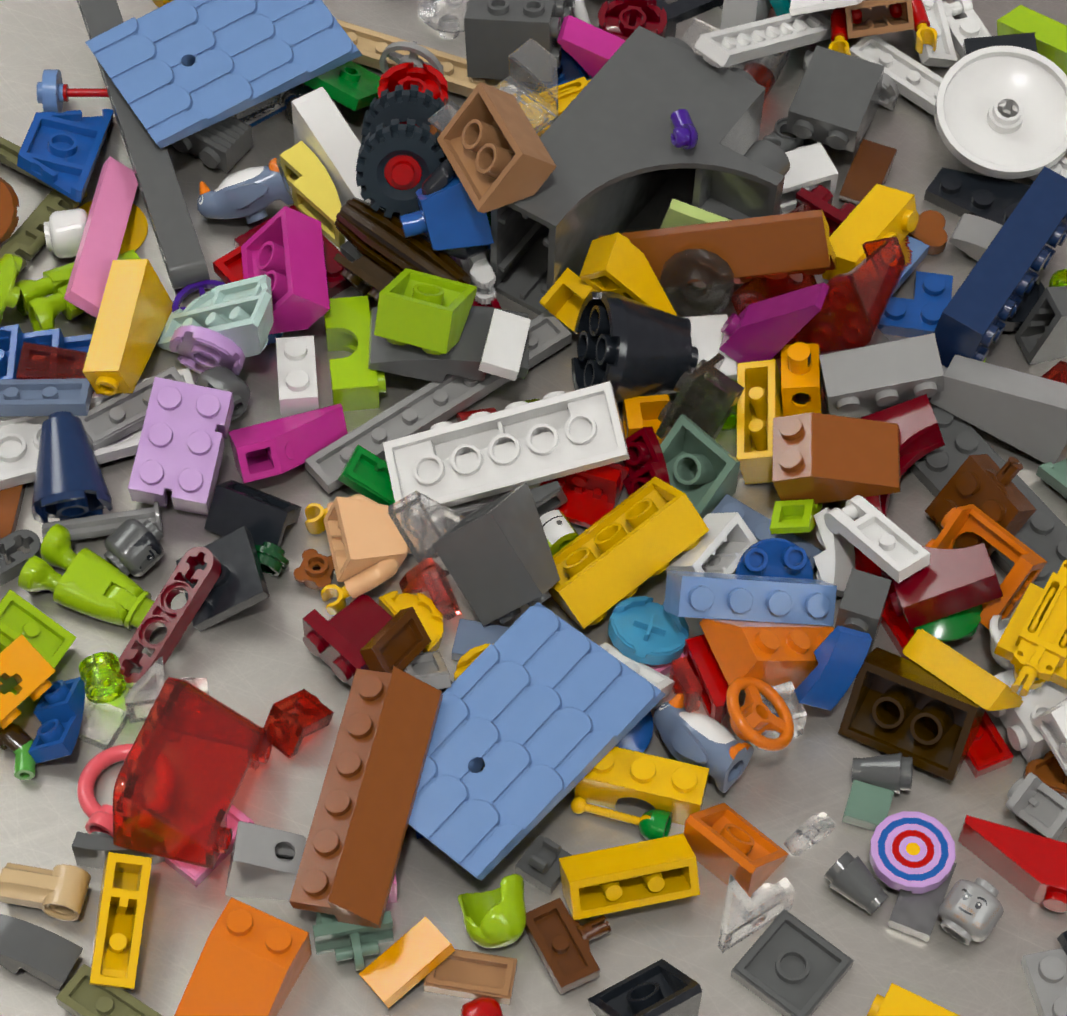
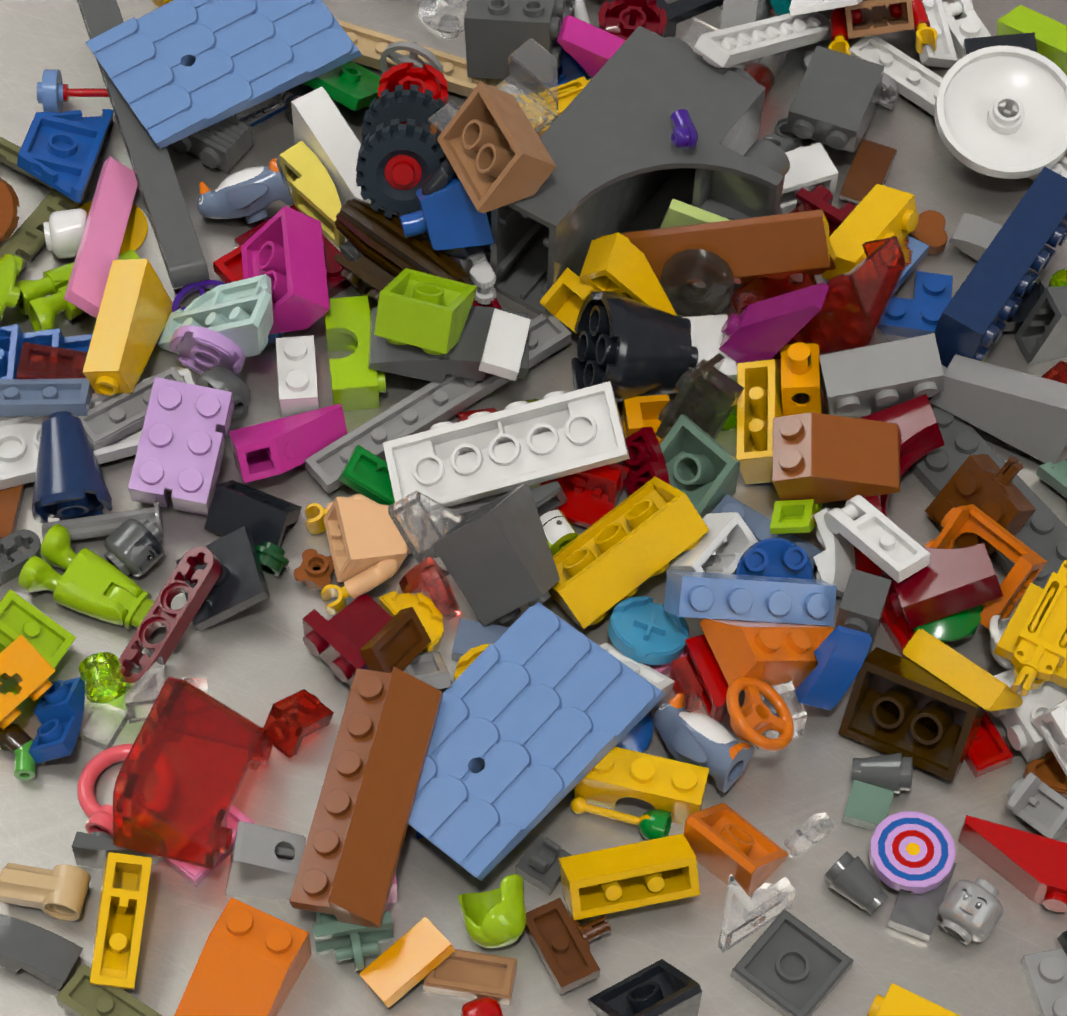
black wing [924,167,1031,225] -> none

